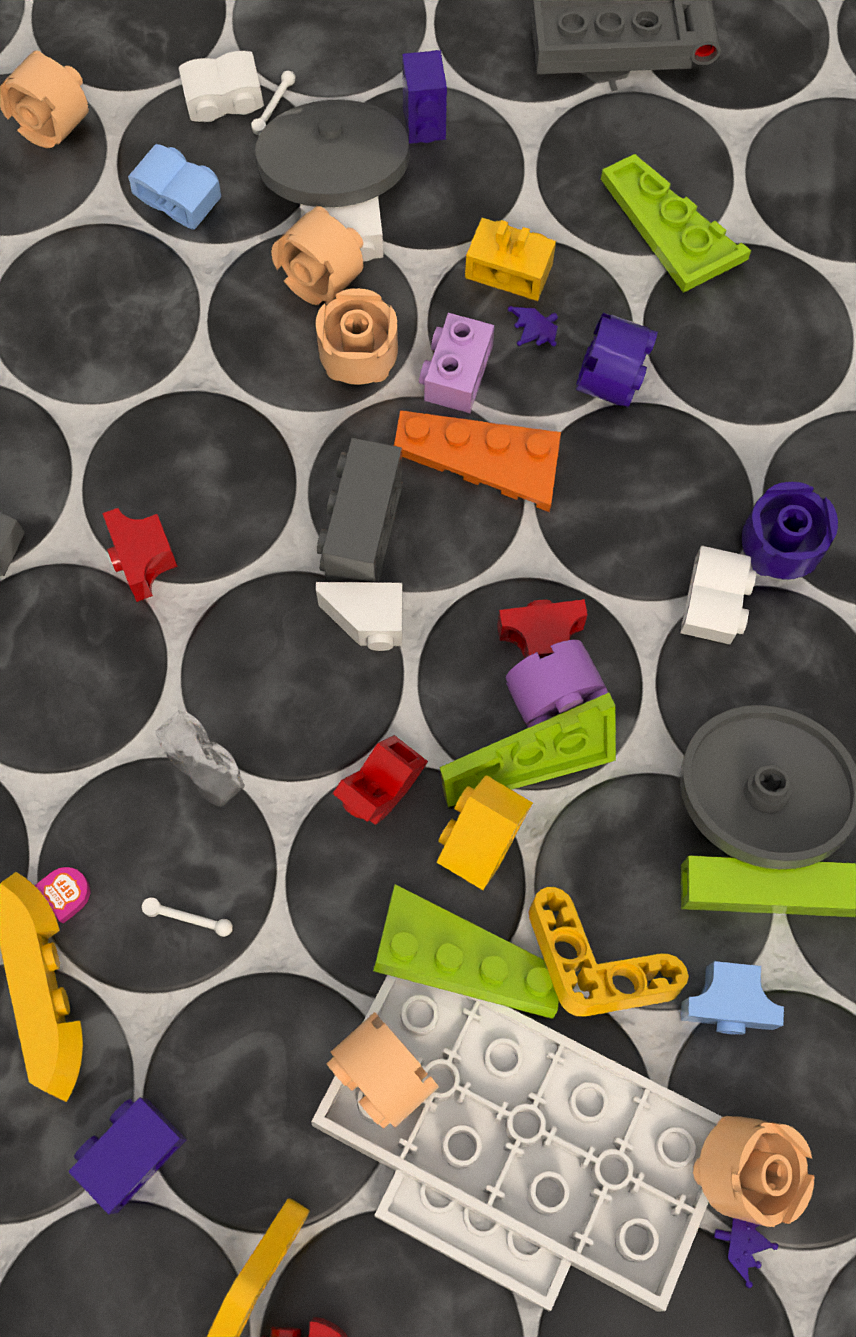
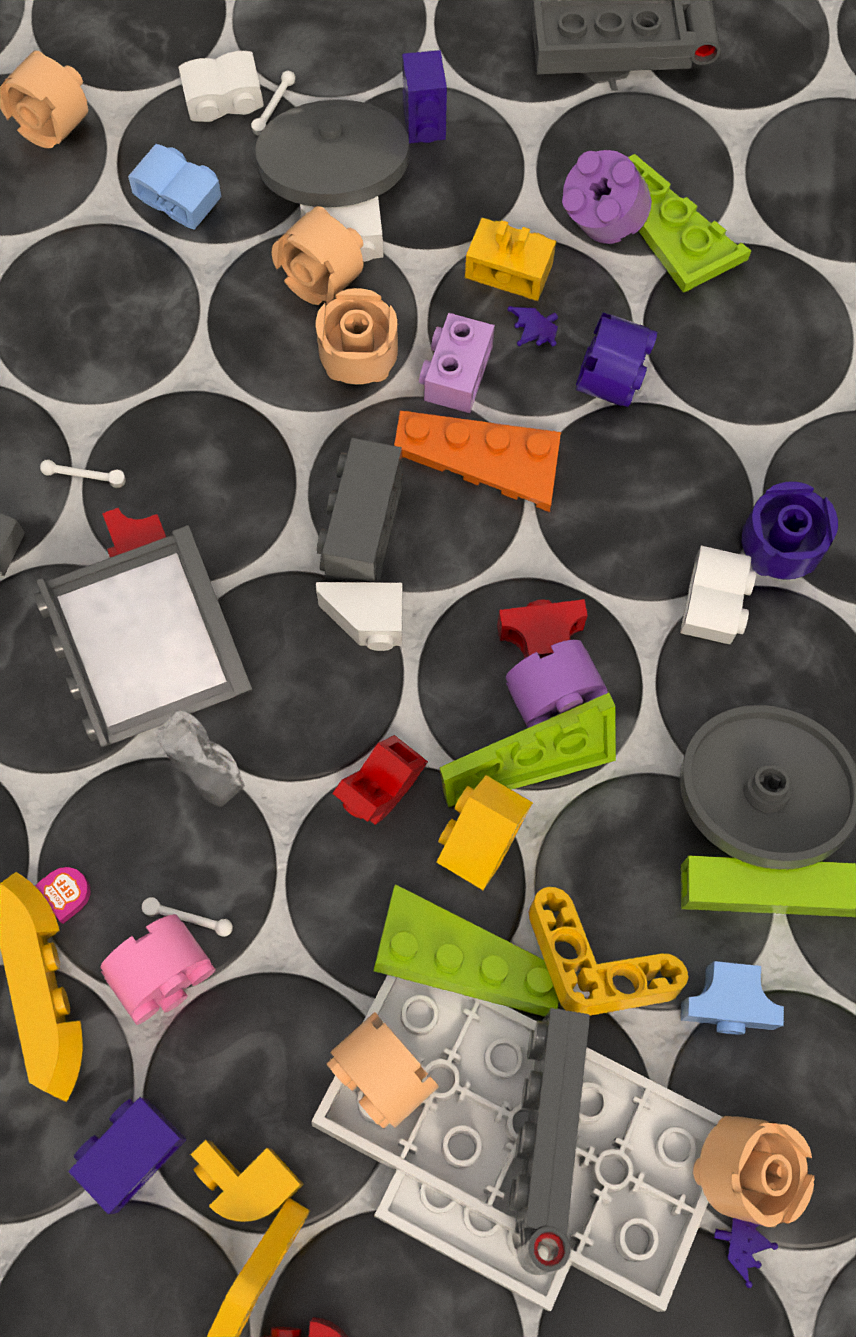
none -> flat silver panel [34,525,252,747]
none -> white hinge [40,460,126,488]
none -> bright pink brick [100,914,216,1025]
none -> yellow brick [191,1140,304,1222]
none -> dark grey hinge [509,1008,590,1275]
none -> medium lavender brick [562,150,652,244]

